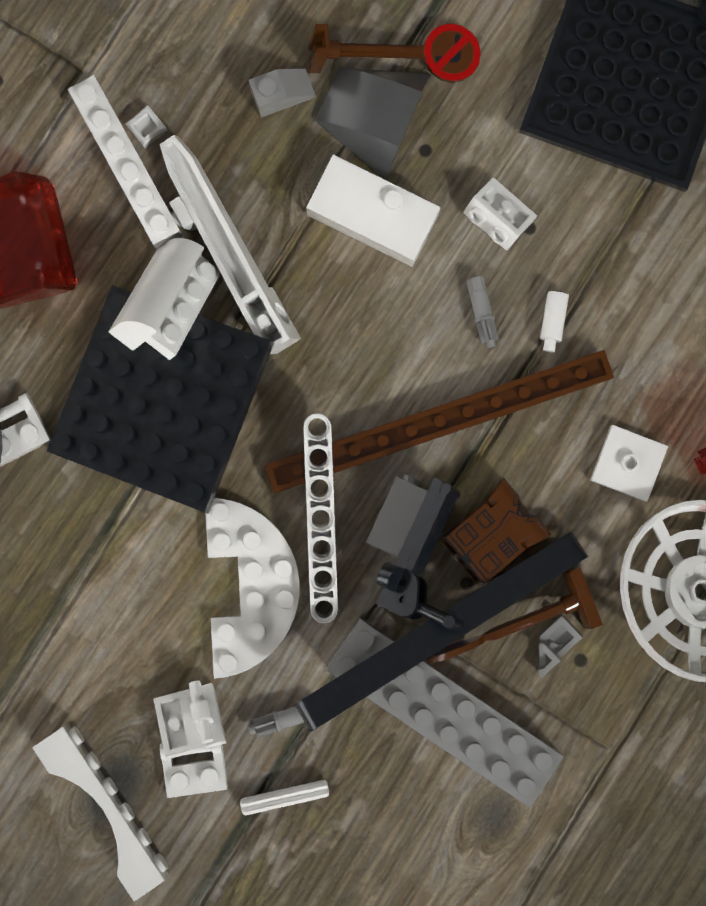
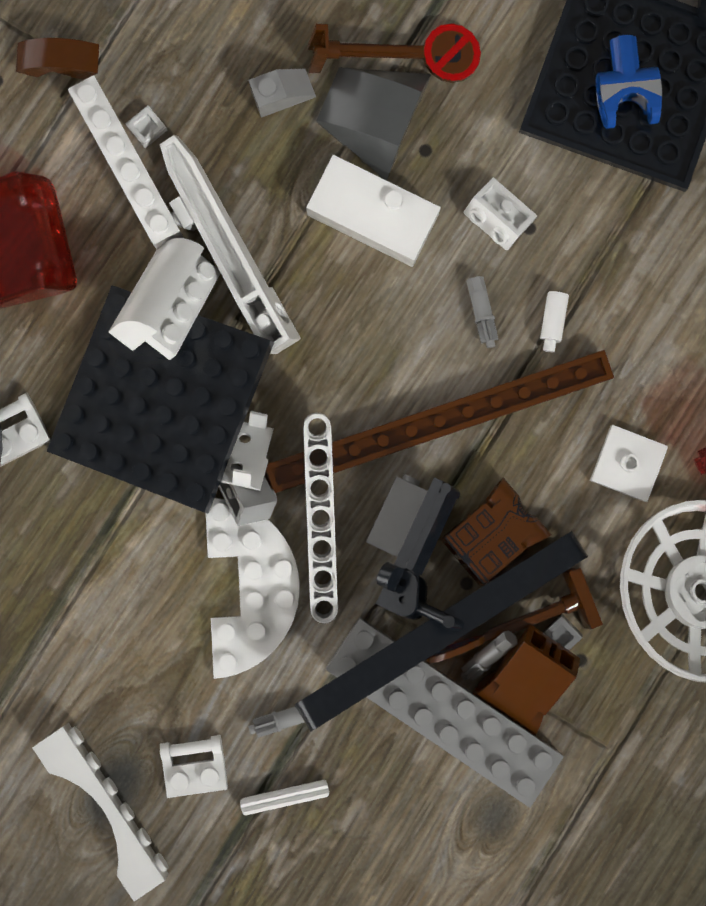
white plate [153,681,226,759] -> none
none -> reddish brown brick [16,38,99,80]
none -> light grey slope [219,464,277,526]
none -> white piece [222,411,274,491]
none -> light grey piece [460,631,518,681]
none -> reddish brown piece [472,624,581,736]
none -> blue connector [596,35,662,129]

